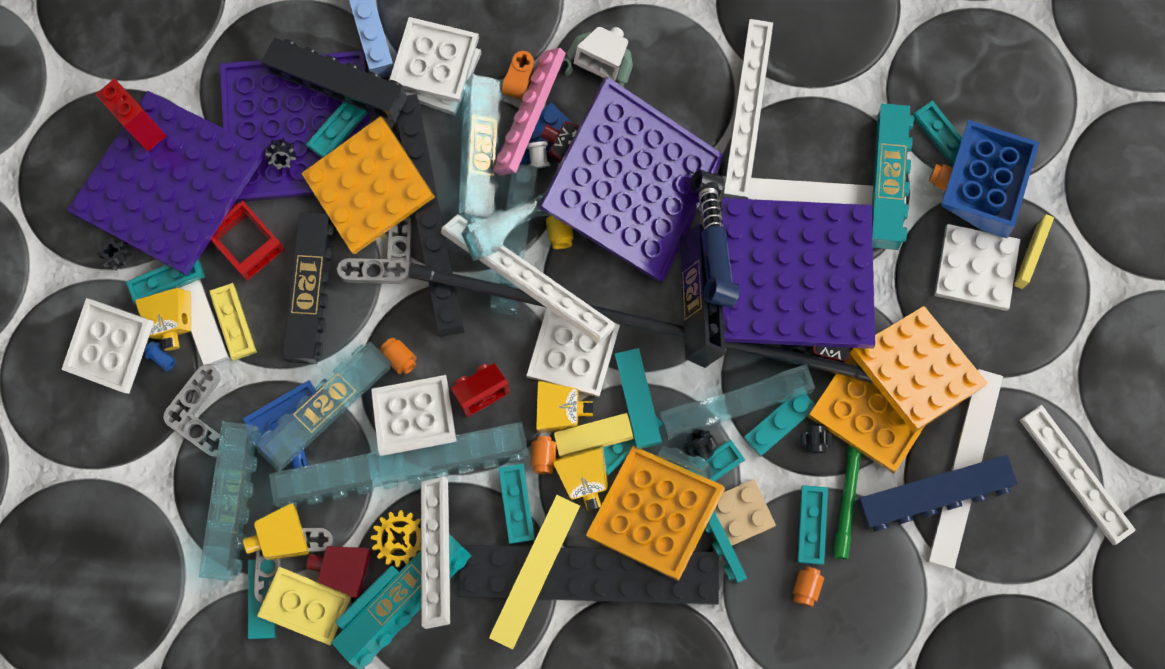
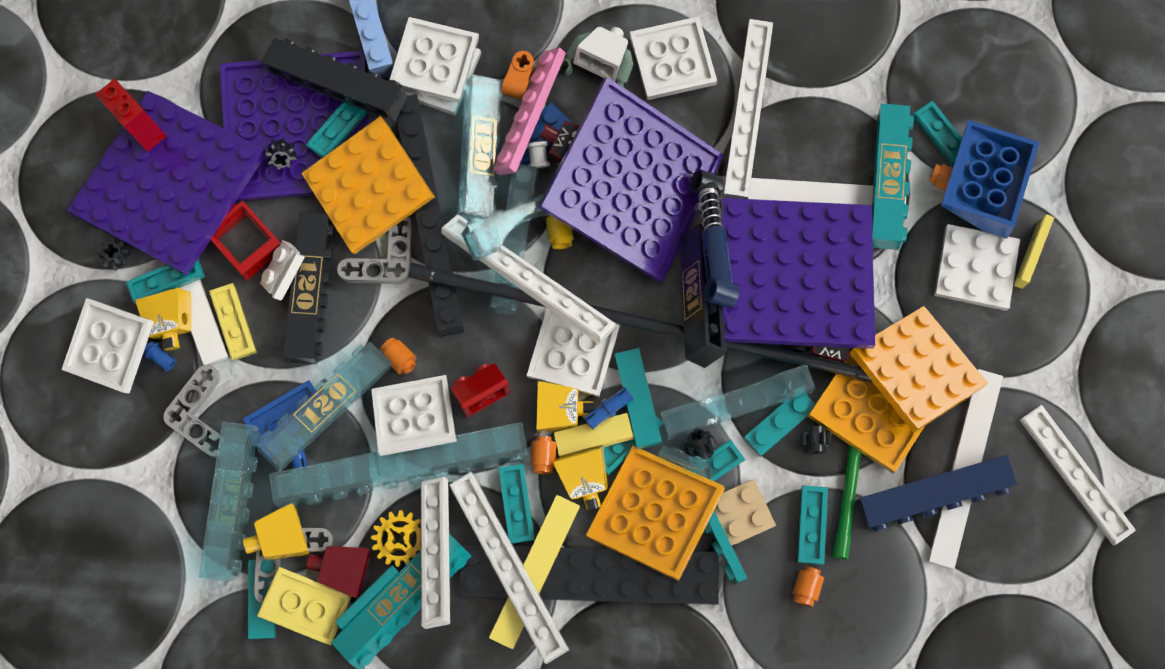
none -> white plate [260,240,305,301]
none -> white tile [449,472,569,664]
none -> blue pin [583,387,634,430]
none -> white plate [629,16,717,100]

